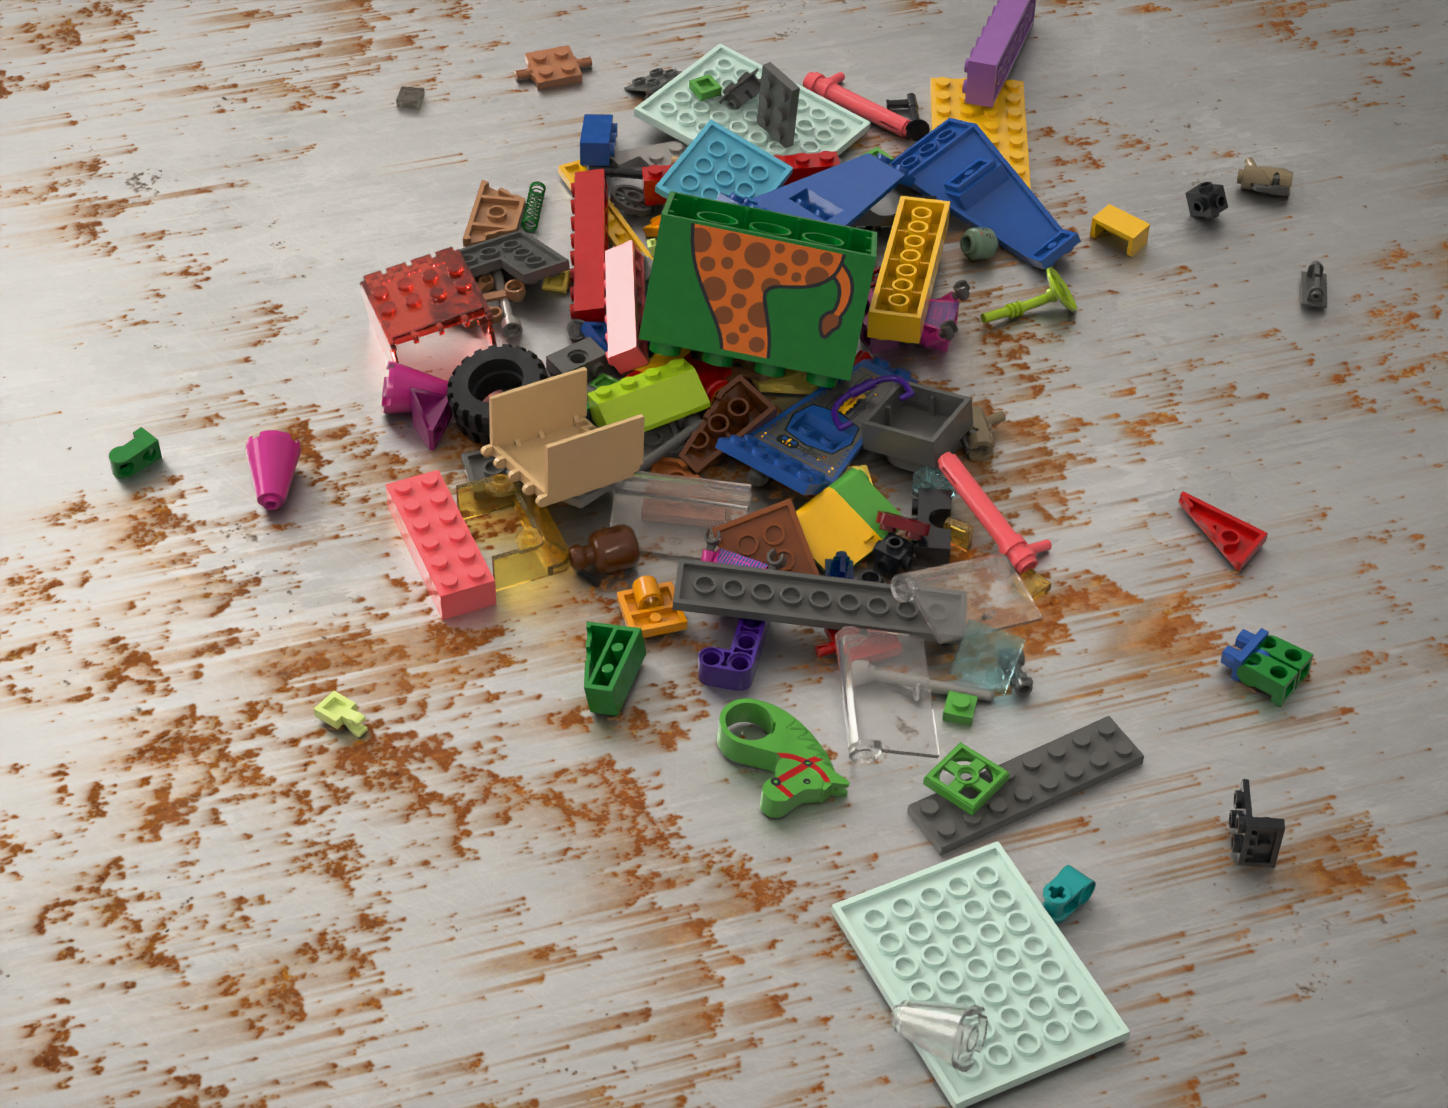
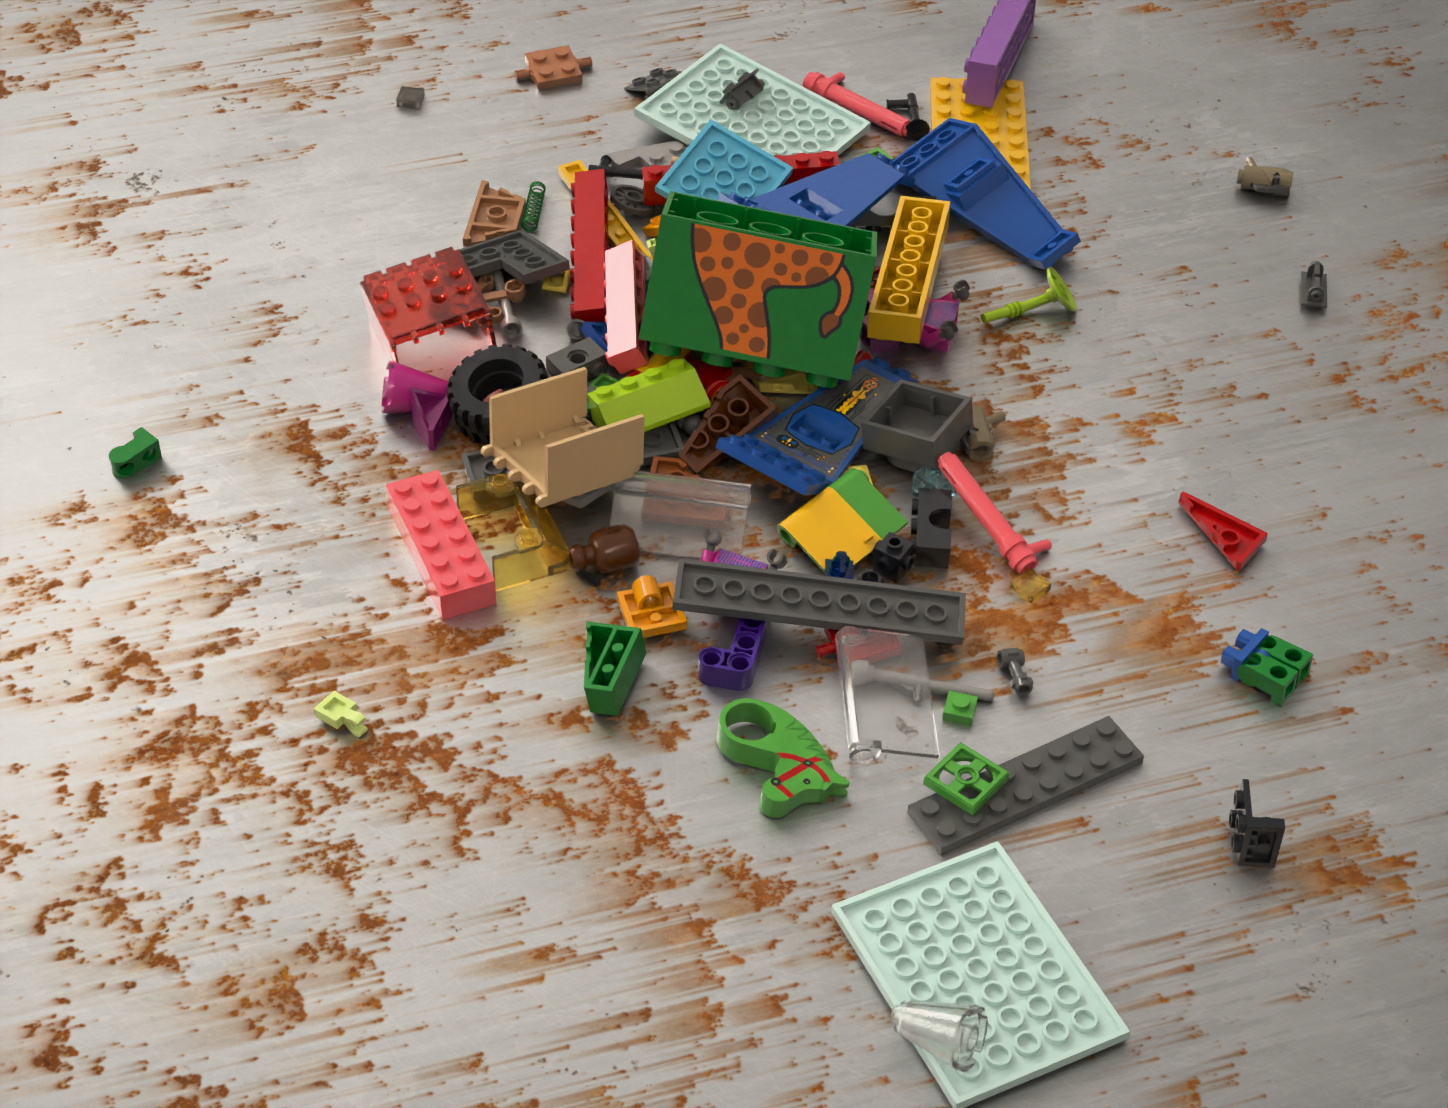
dark pink cone [245,430,301,510] -> none
blue brick [580,114,618,166] -> none
dark grey bar [625,418,702,482] -> none
bright green plate [689,74,722,101] -> none
dark orange plate [711,498,820,575] -> none
dark grey hinge [745,468,769,487] -> none
dark grey plate [757,62,800,148] -> none
dark purple piece [831,375,915,431] -> none
dark red plate [875,510,931,540] -> none
clear door [891,553,1043,644] -> none
clear yellow tile [944,517,974,552] -> none
clear light blue plate [949,619,1025,695] -> none
sand green head [960,227,998,260] -> none
teal piece [1042,865,1096,924] -> none
yellow panel [1090,204,1150,257] -> none
black brick [1185,182,1228,219] -> none

